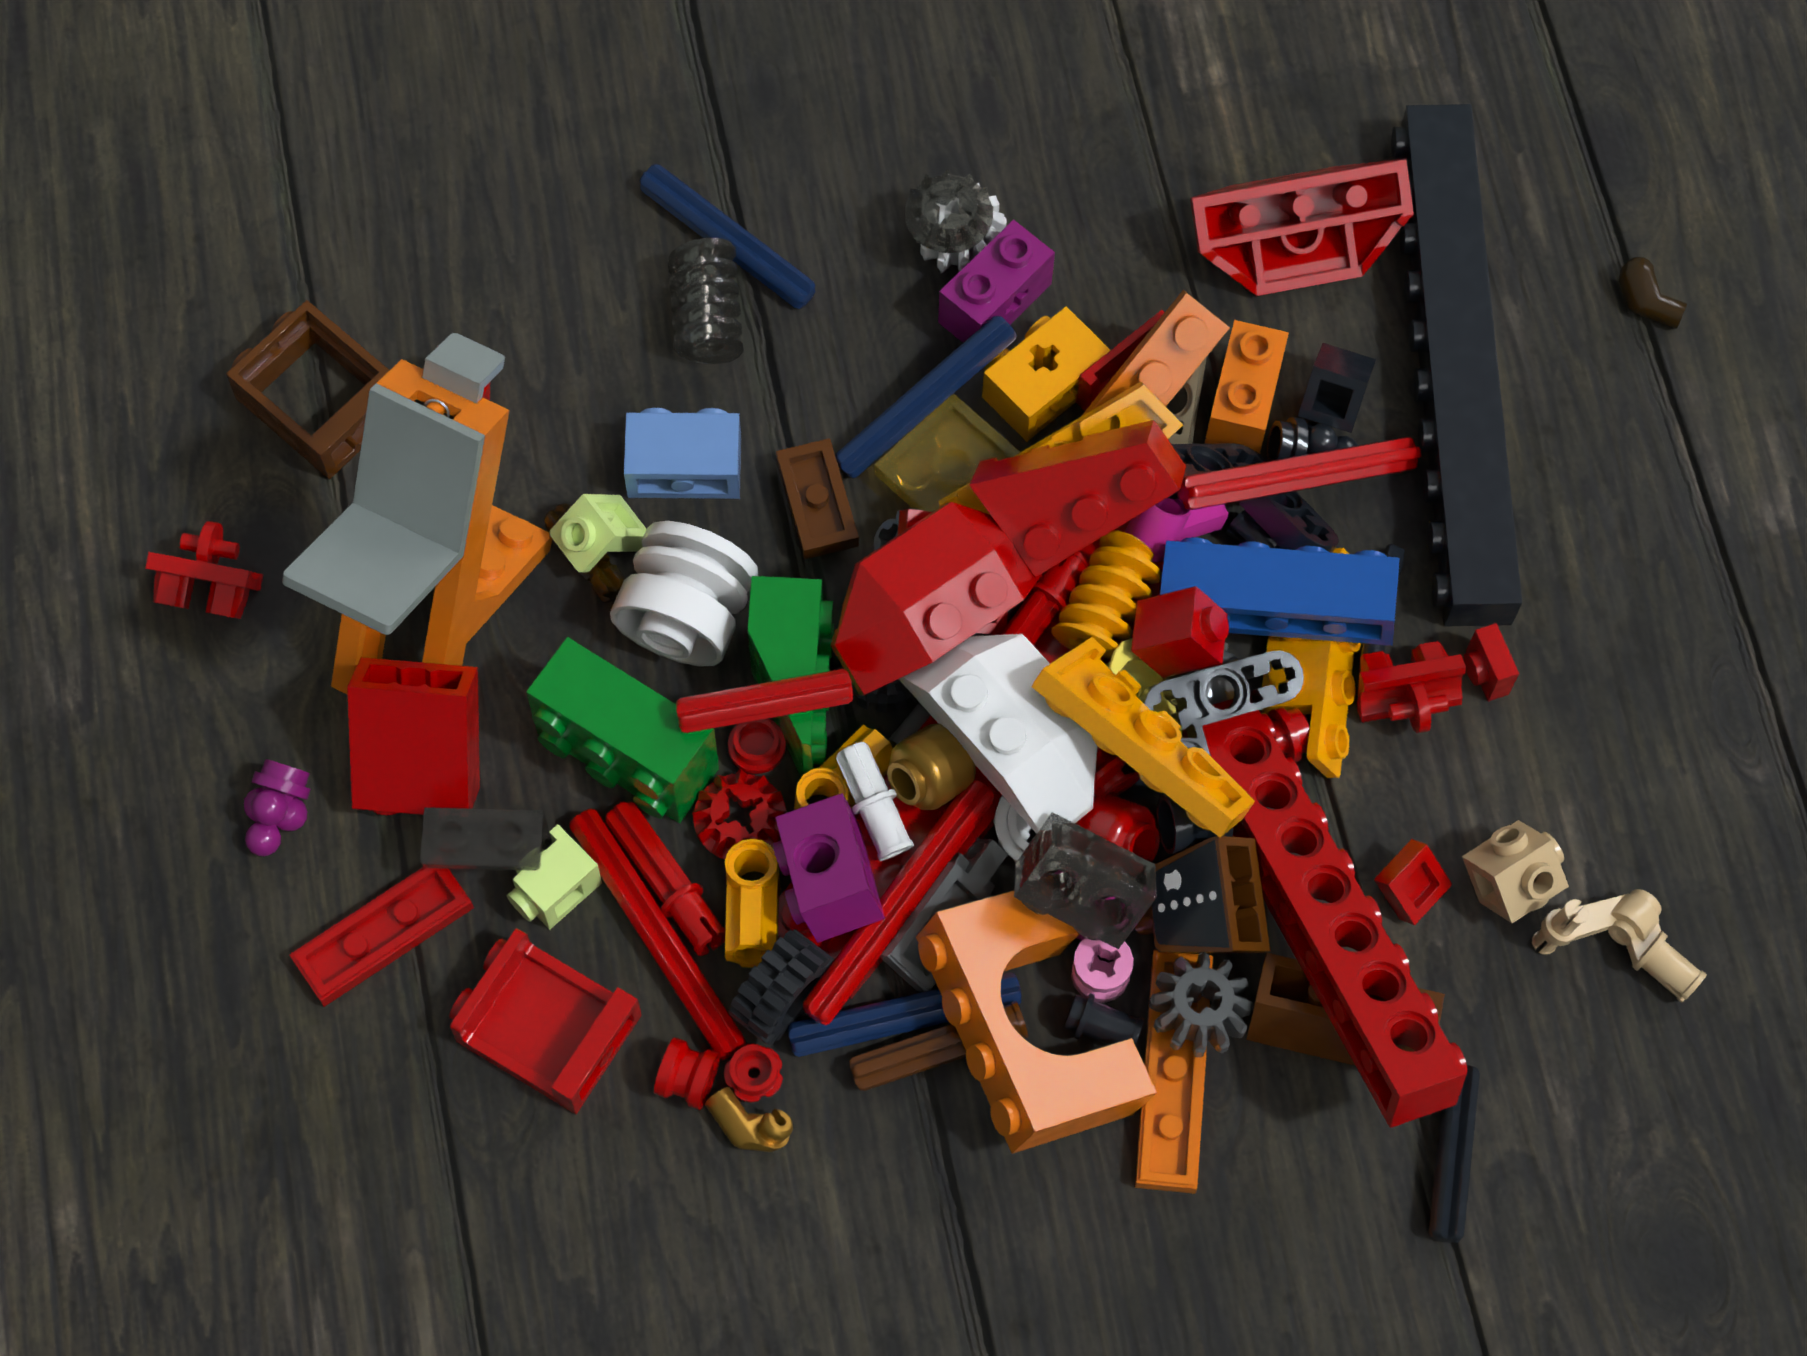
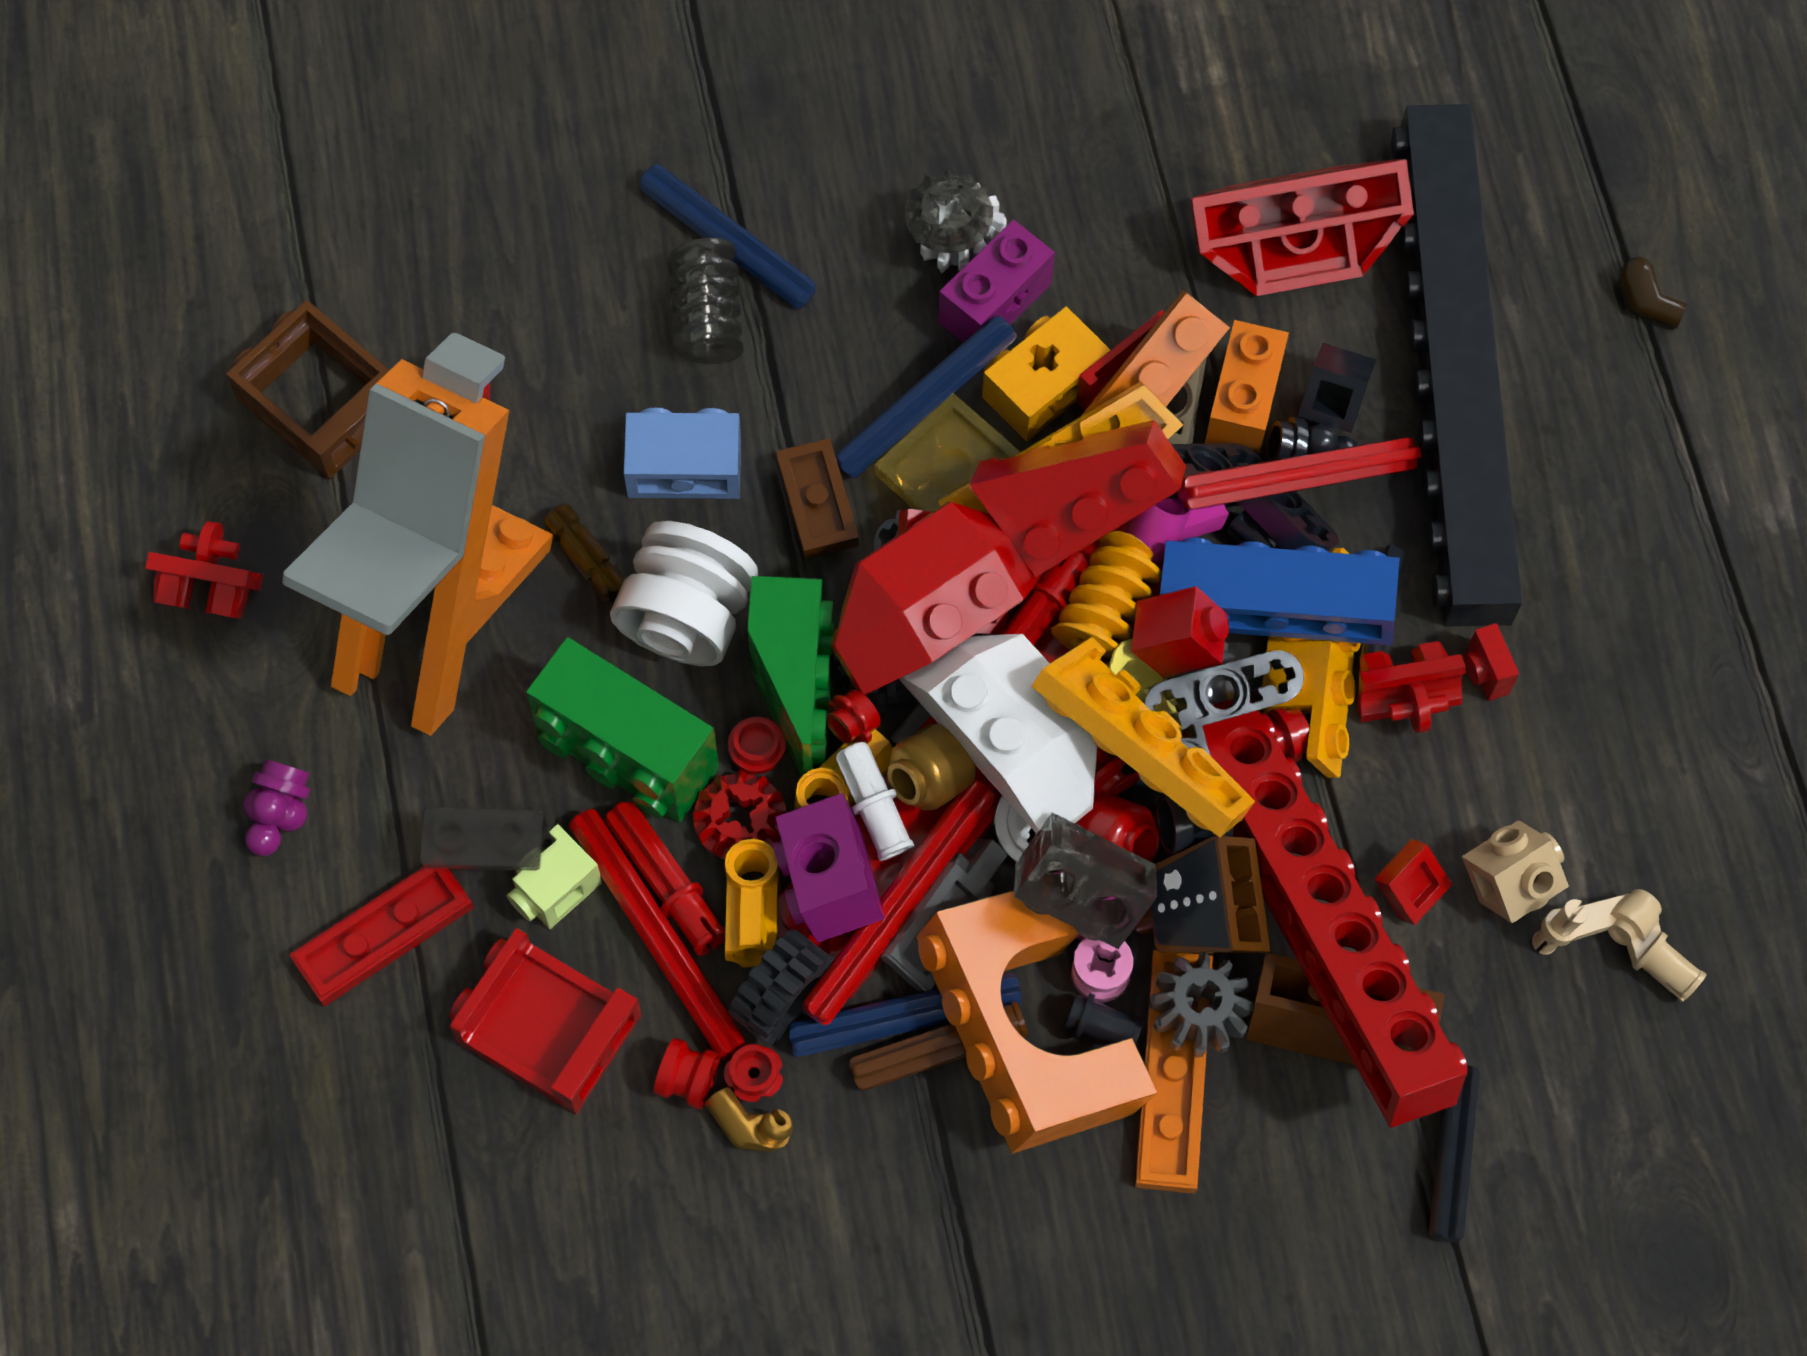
red brick [347,657,480,820] -> none
yellowish green bracket [550,494,646,572] -> none
red axle [676,669,853,733] -> none
none -> red plate [827,690,881,744]

